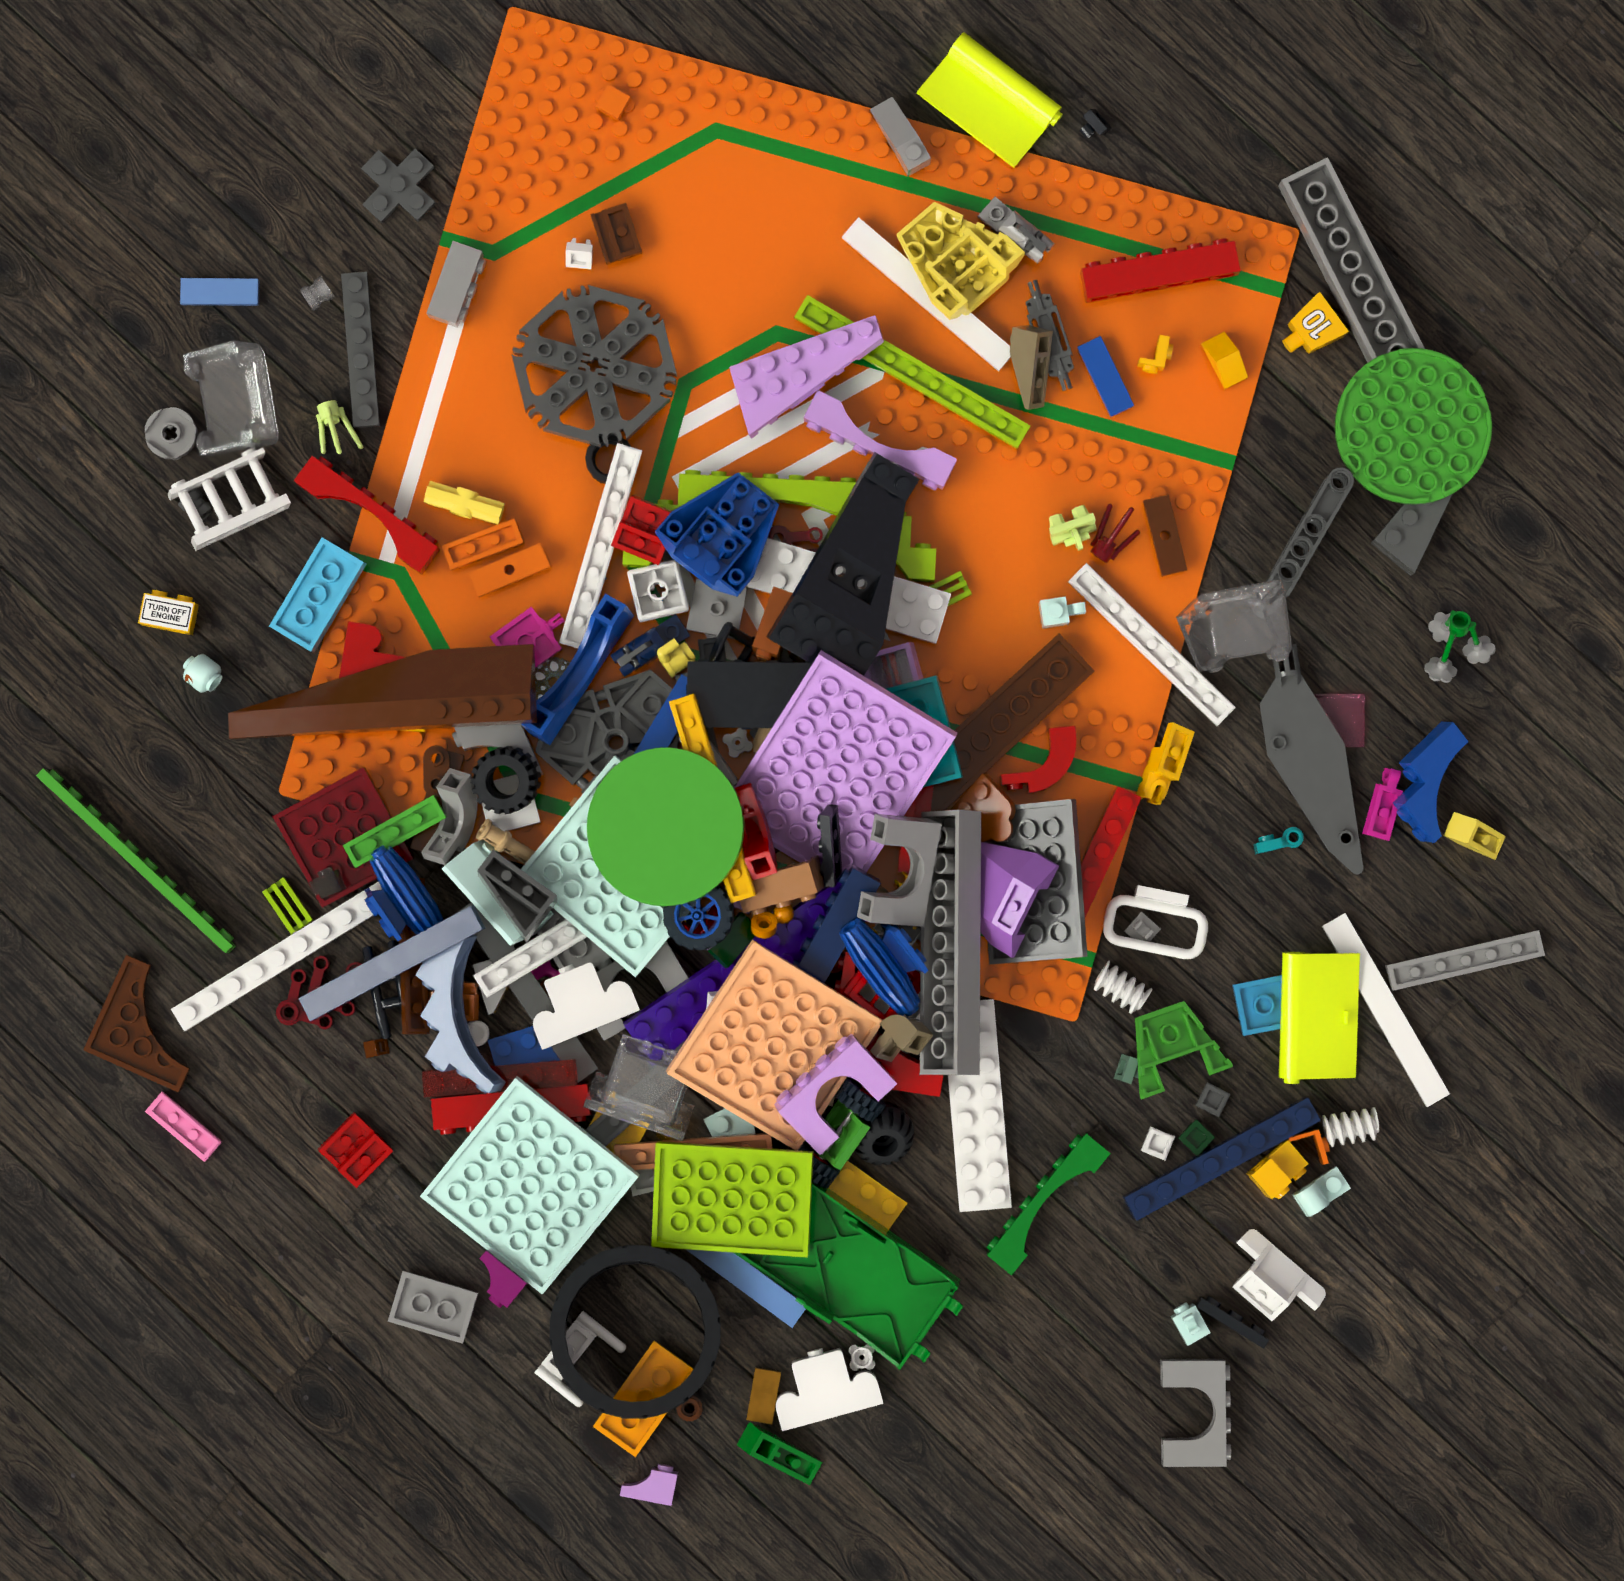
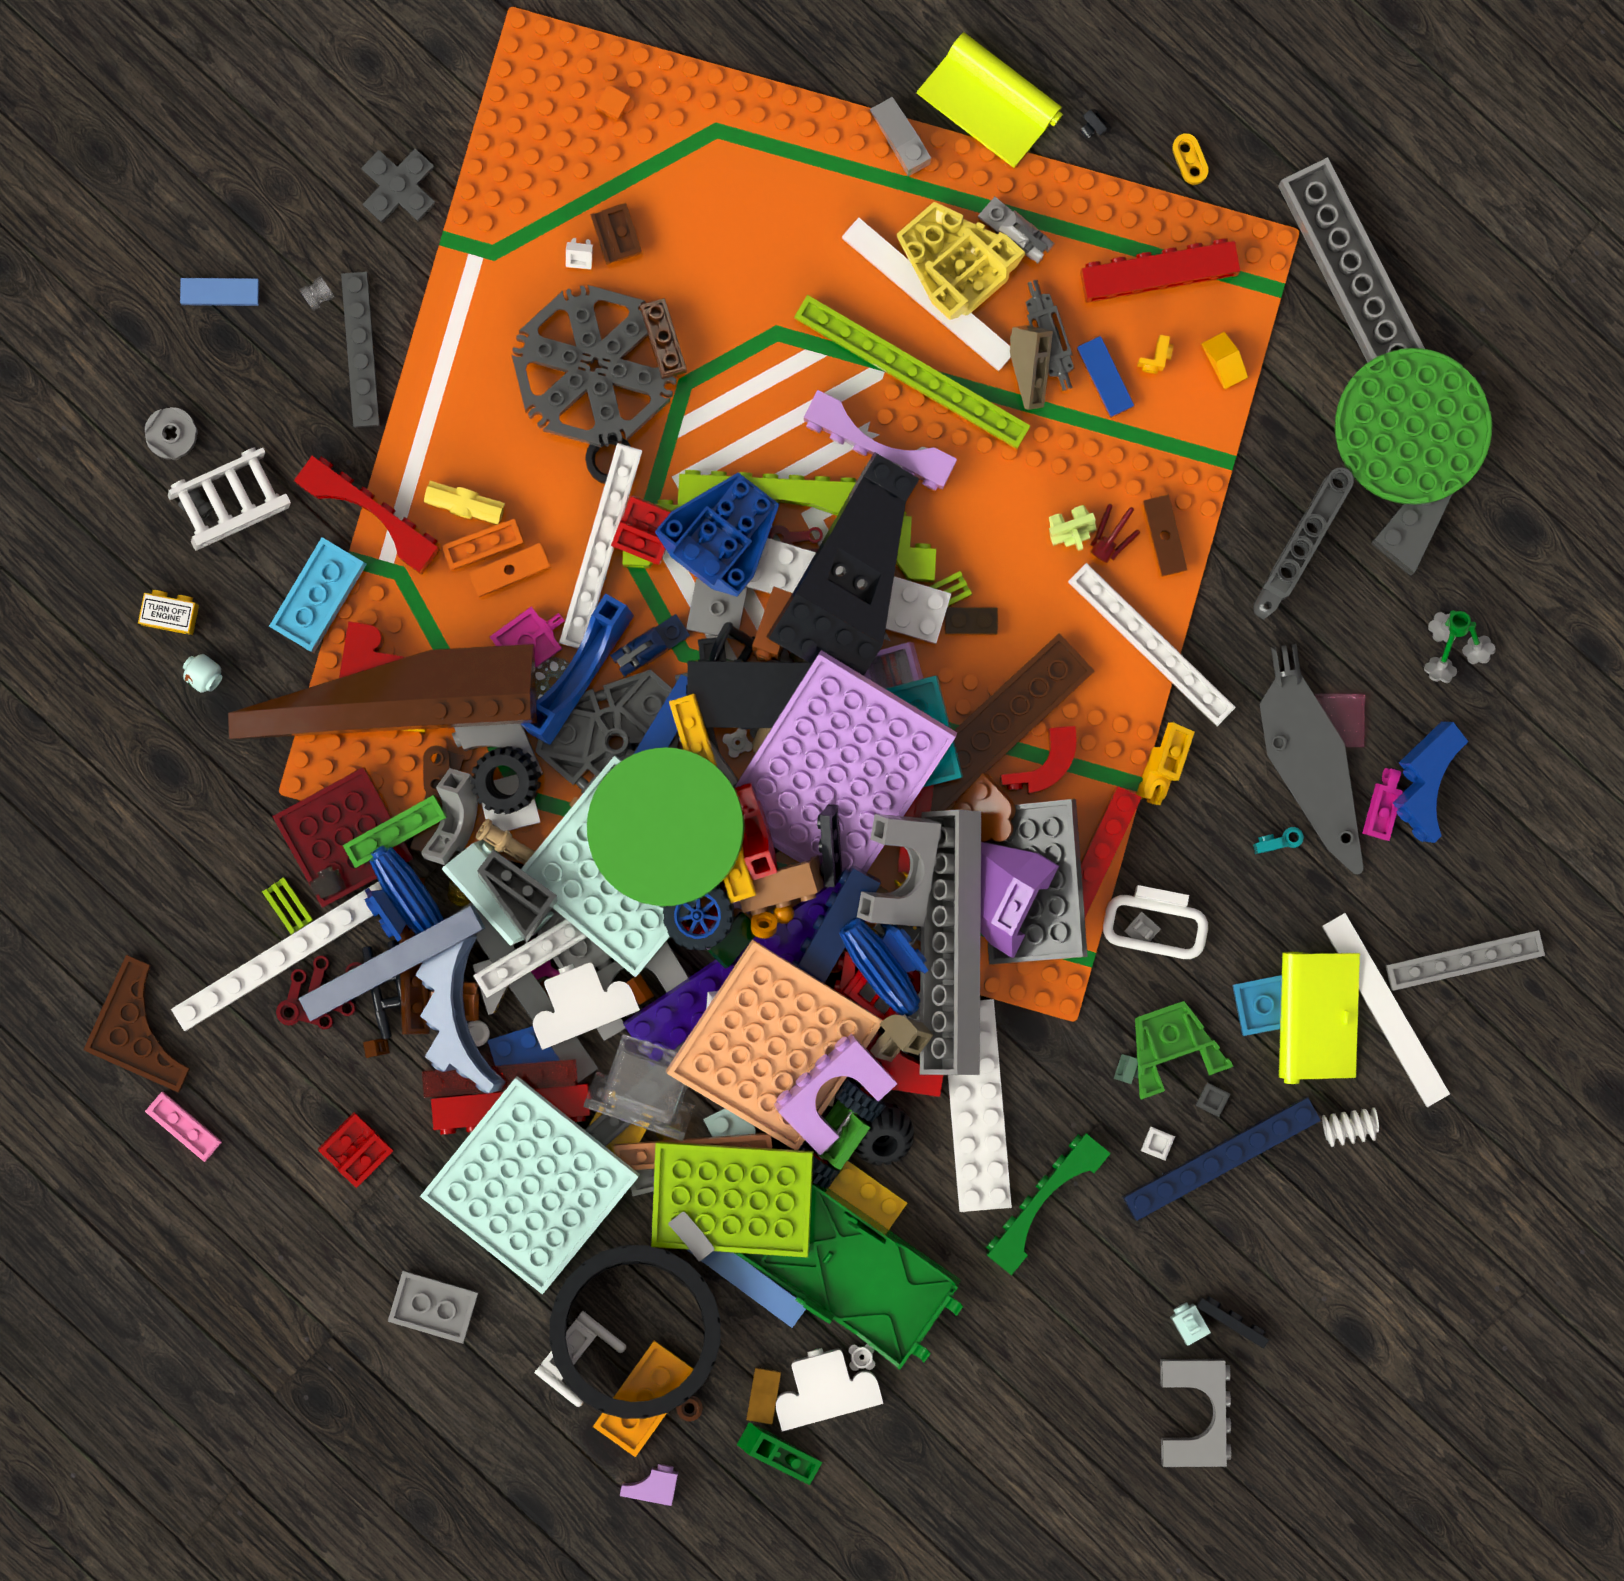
bright green plate [36,768,236,954] -> none
clear windscreen [183,341,278,457] -> none
yellowish green plant [316,400,363,454] -> none
light grey brick [426,241,486,328] -> none
magenta arch [479,1250,527,1308] -> none
white brick [627,560,689,622] -> none
light yellow piece [657,638,696,678] -> none
lavender wing [729,315,884,439] -> none
light aqua brick [1038,596,1086,629] -> none
white piece [1094,961,1152,1014] -> none
clear windscreen [1176,580,1292,673] -> none
dark green plate [1178,1119,1215,1156] -> none
white plate [1232,1229,1326,1321] -> none
yellow brick [1246,1140,1309,1199] -> none
yellow torso [1282,292,1349,354] -> none
orange bracket [1287,1129,1330,1165] -> none
light aqua plate [1292,1166,1351,1217] -> none
light yellow slope [1444,812,1506,860] -> none
none -> clear yellow plate [448,880,471,906]
none -> orange tile [626,974,654,1005]
none -> reddish brown tile [640,298,687,379]
none -> light grey sticker [668,1212,715,1261]
none -> dark brown plate [945,607,998,635]
none -> yellow plate [1172,134,1208,185]

